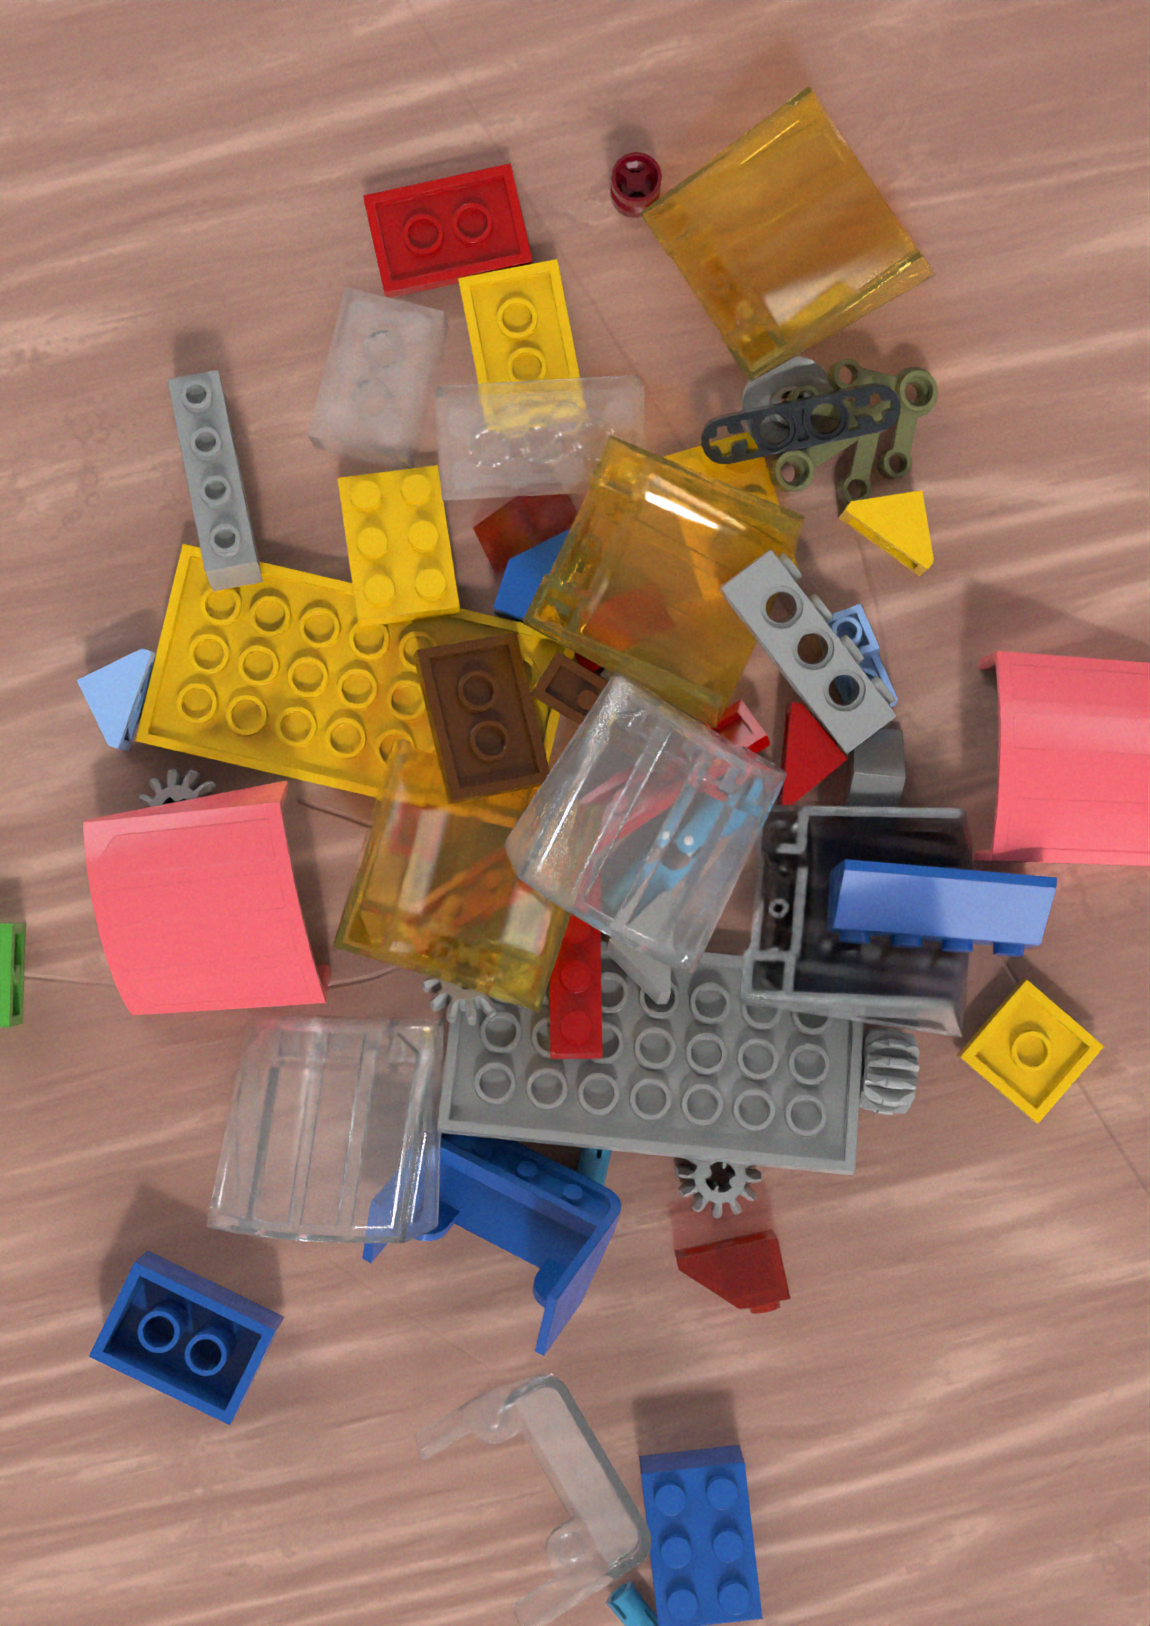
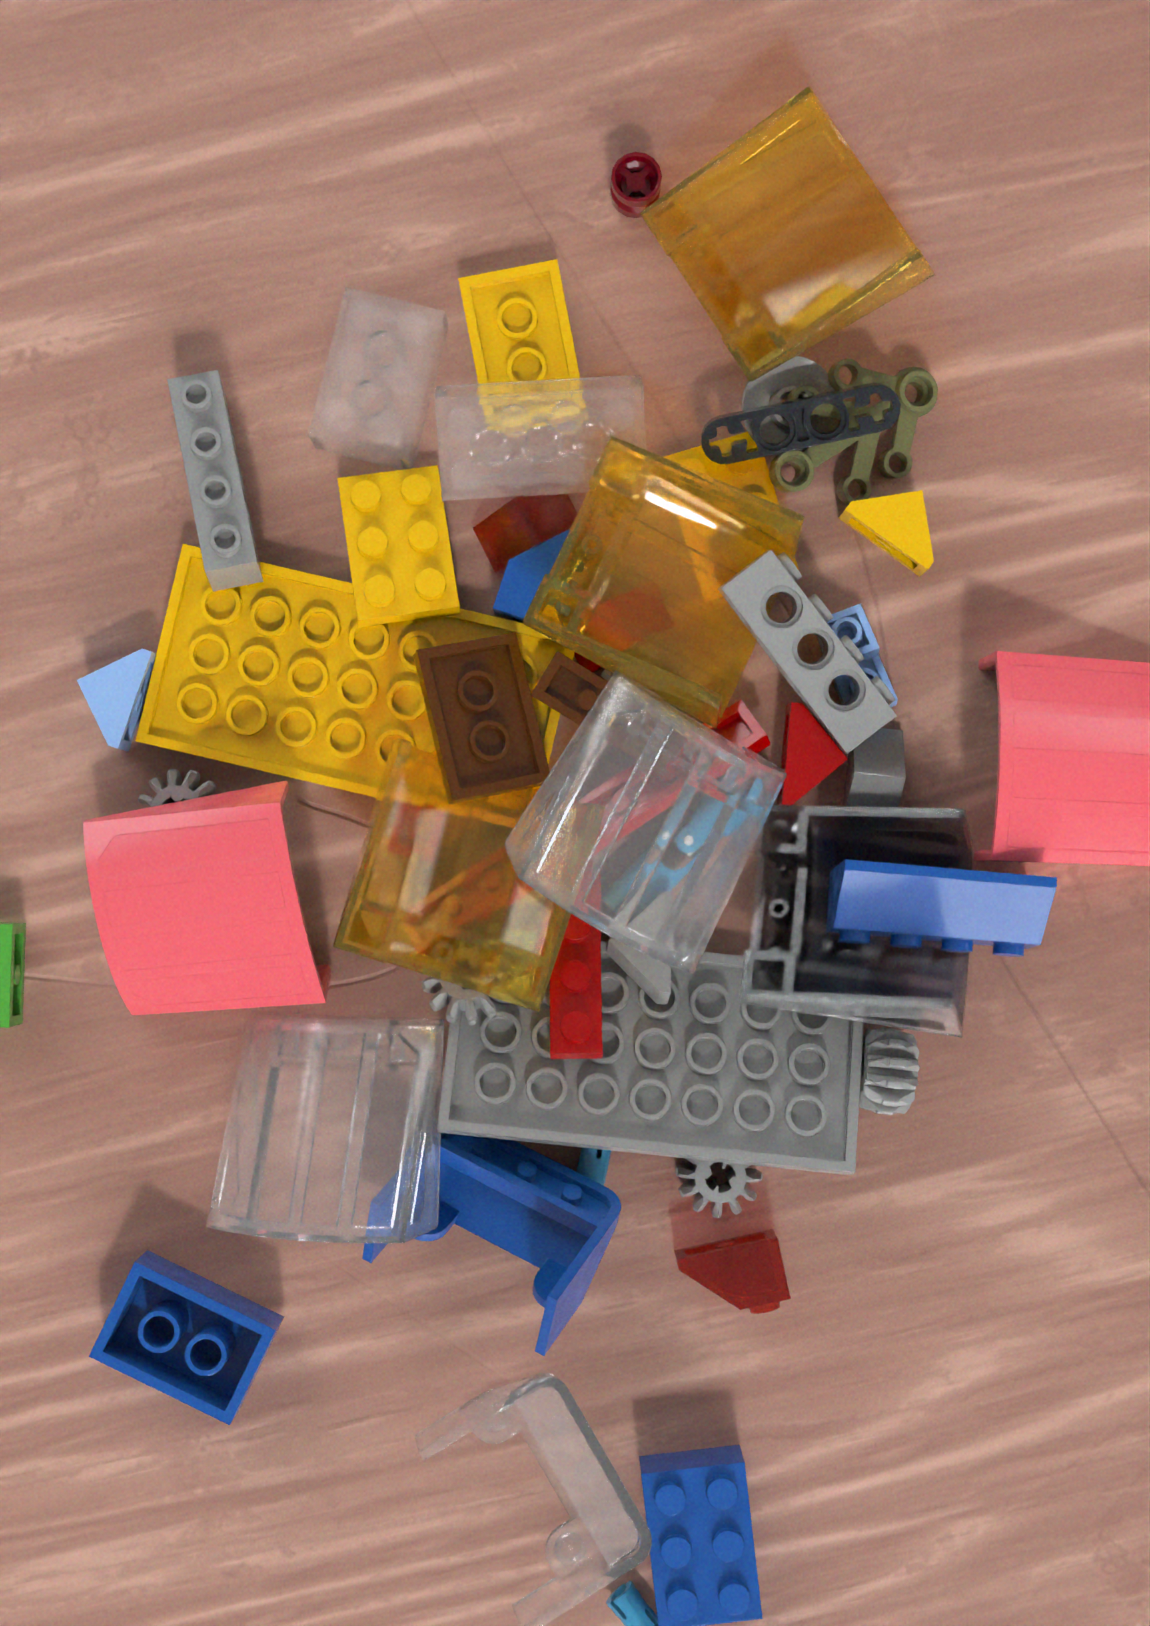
red plate [363,163,533,299] -> none
yellow plate [957,978,1105,1124] -> none

